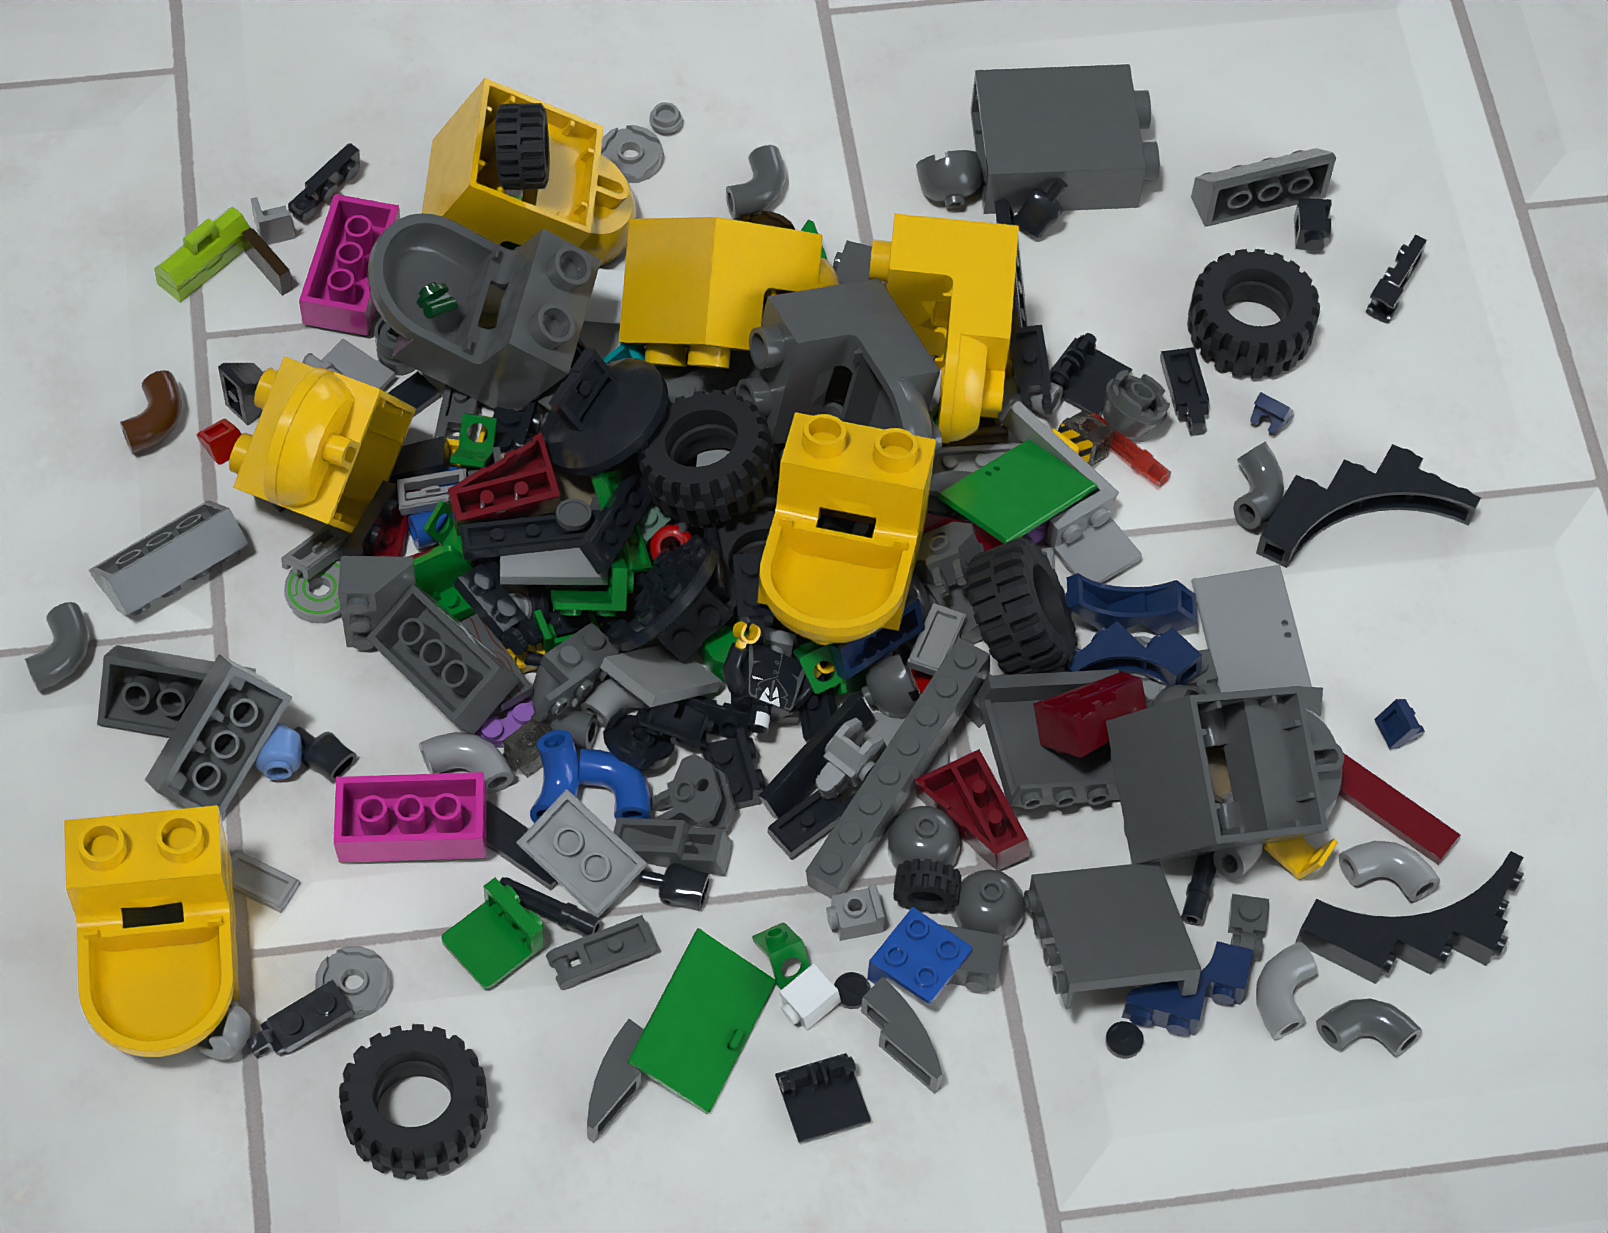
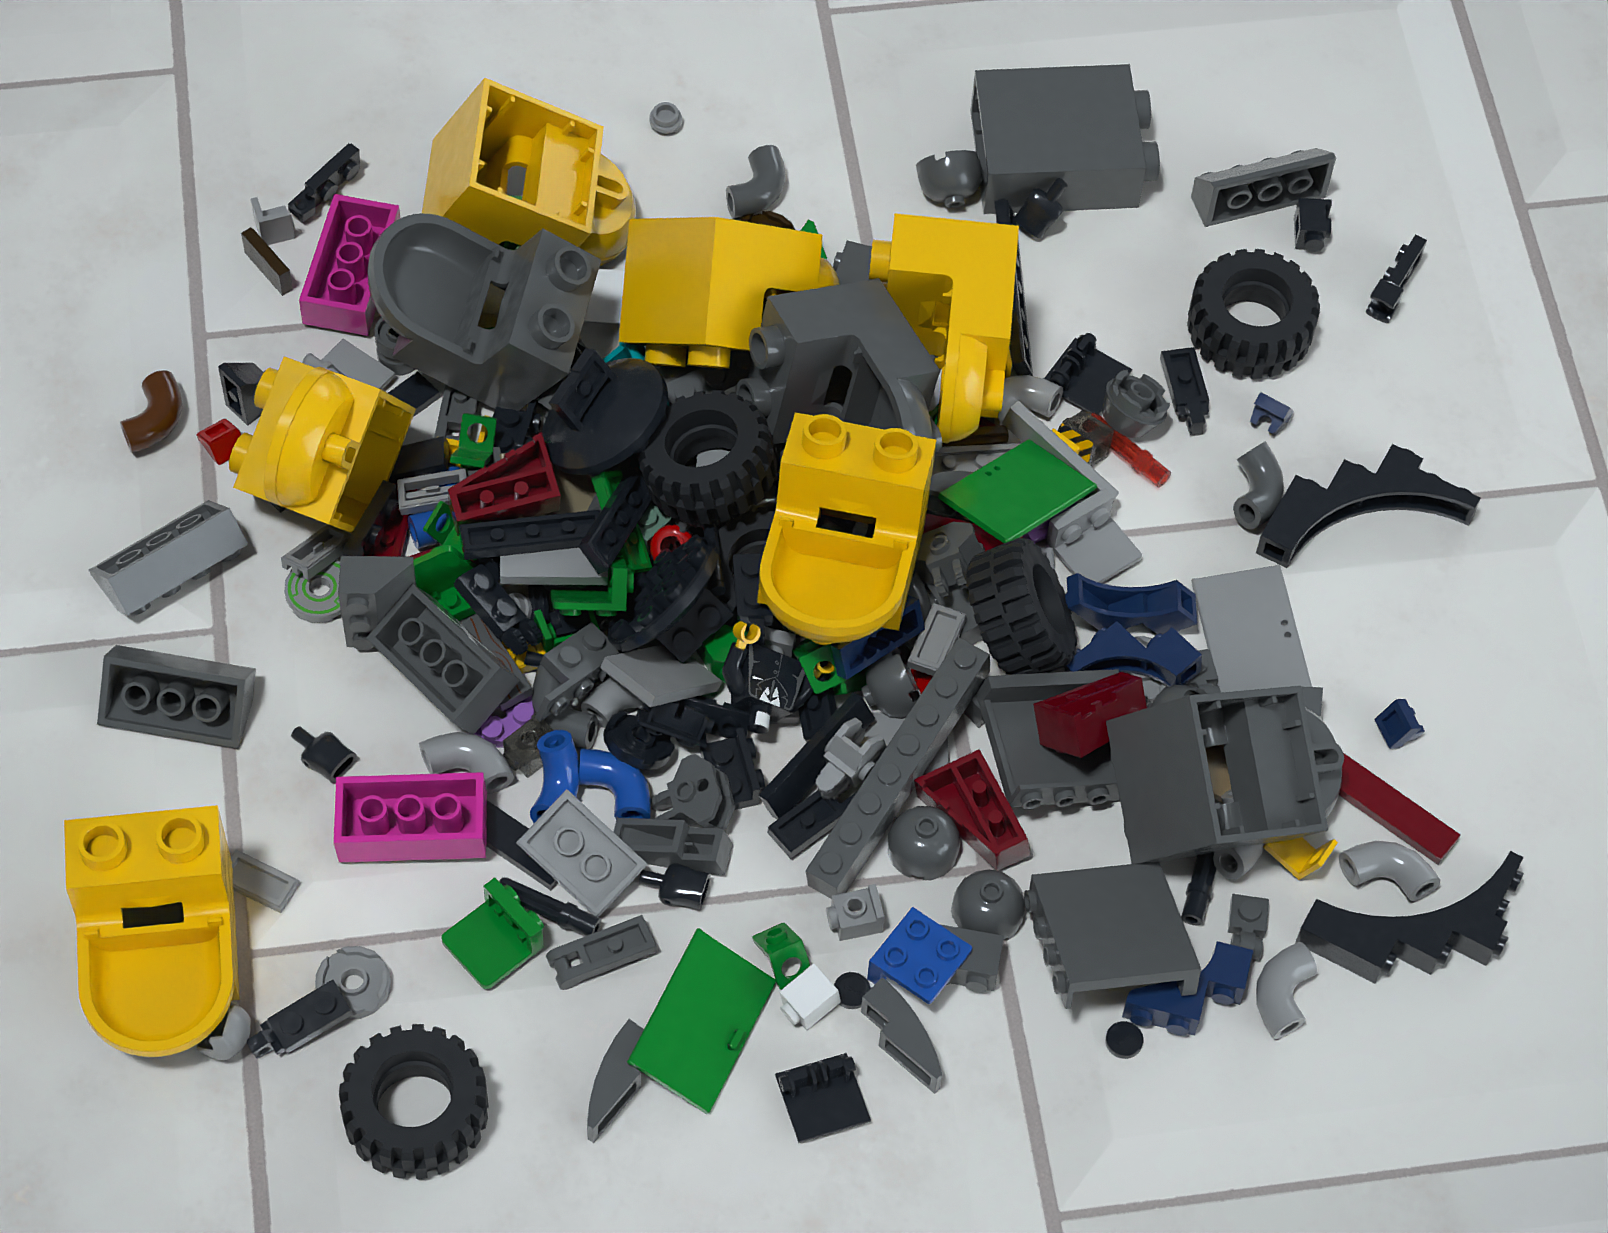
dark grey cylinder [25,602,90,691] -> none
dark grey slope [145,654,292,817] -> none
lime piece [154,207,250,303] -> none
medium blue head [254,723,302,780] -> none
dark green plate [416,282,458,319] -> none
black tyre [495,103,550,190] -> none
dark grey piece [556,499,592,531] -> none
light grey tile [601,125,663,183] -> none
black tyre [893,858,962,914] -> none
black hinge [1010,325,1052,414] -> none
dark grey cylinder [1316,998,1422,1056] -> none

